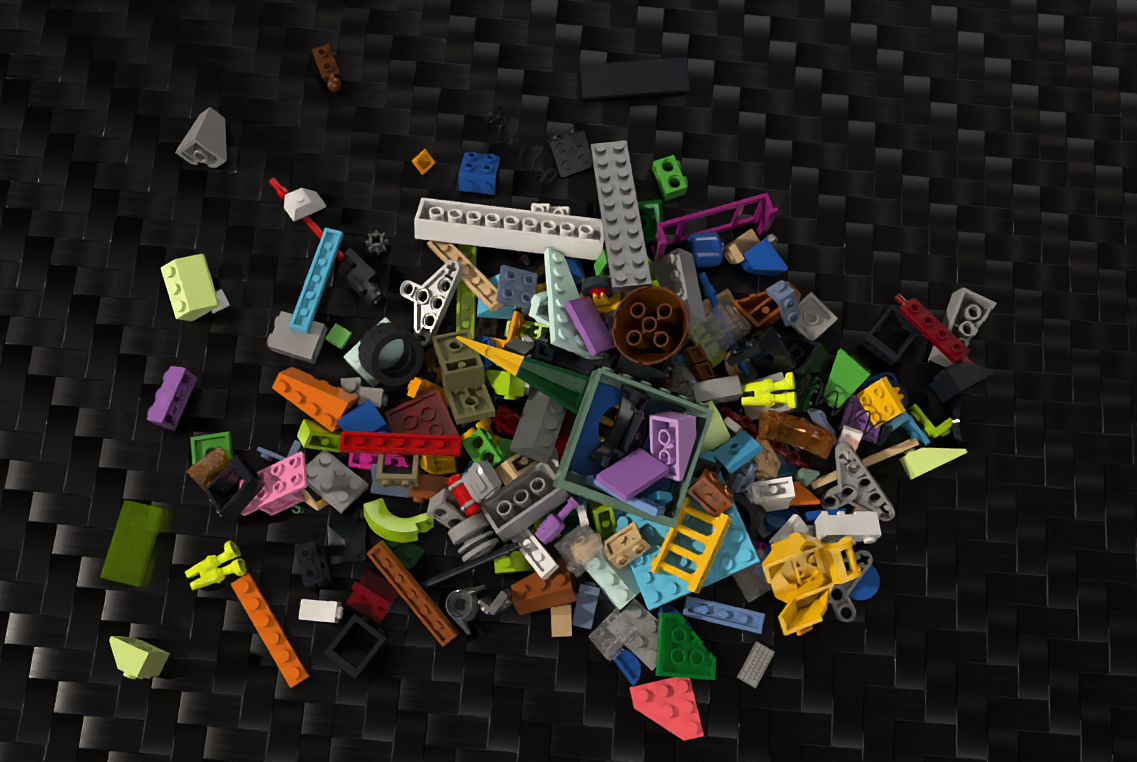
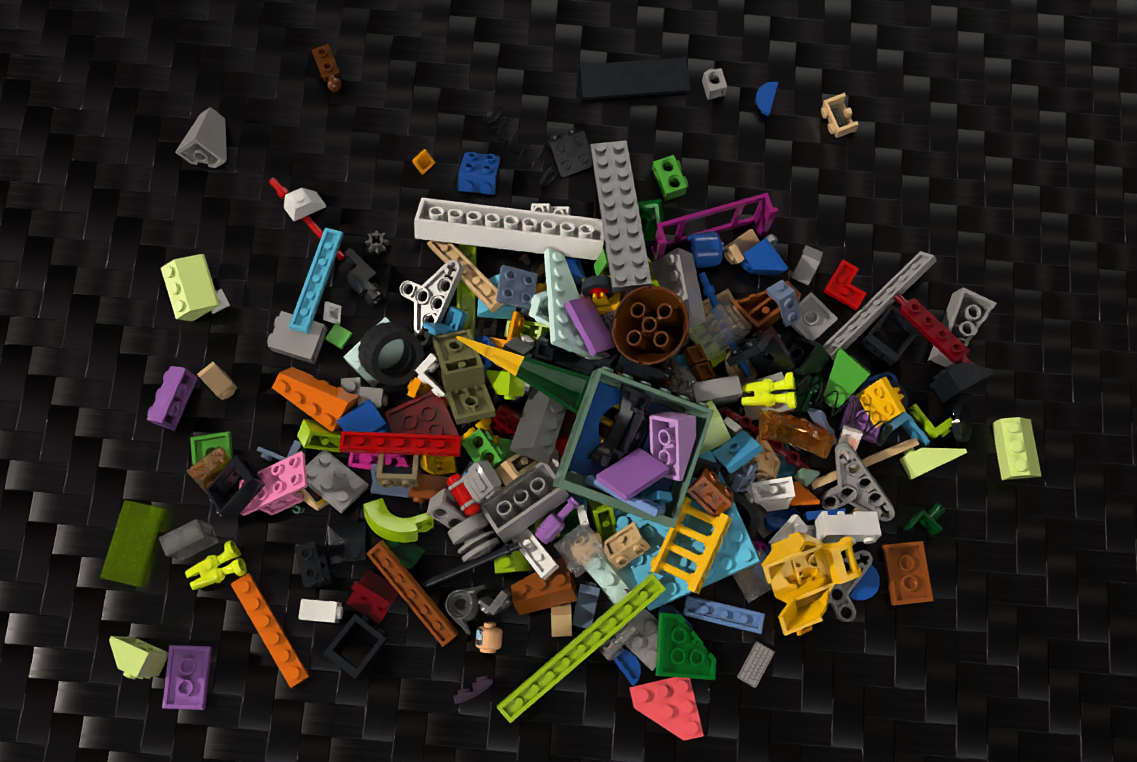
none -> clear brick [159,519,218,560]
none -> medium lavender tile [162,645,212,710]
none -> tan slope [197,362,237,400]
none -> white slope [323,301,342,325]
none -> white bracket [415,353,447,397]
none -> dark azure bracket [422,306,468,335]
none -> clear purple slope [453,675,494,704]
none -> light nougat head [475,622,503,653]
none -> lime plate [497,573,666,723]
none -> light grey brick [702,68,727,100]
none -> blue tile [755,82,778,116]
none -> light grey slope [791,245,823,285]
none -> tan window [821,93,858,138]
none -> light grey plate [823,251,936,360]
none -> red plate [823,260,867,310]
none -> dark orange plate [882,541,933,606]
none -> dark green bracket [902,503,946,535]
none -> yellowish green slope [992,417,1041,480]

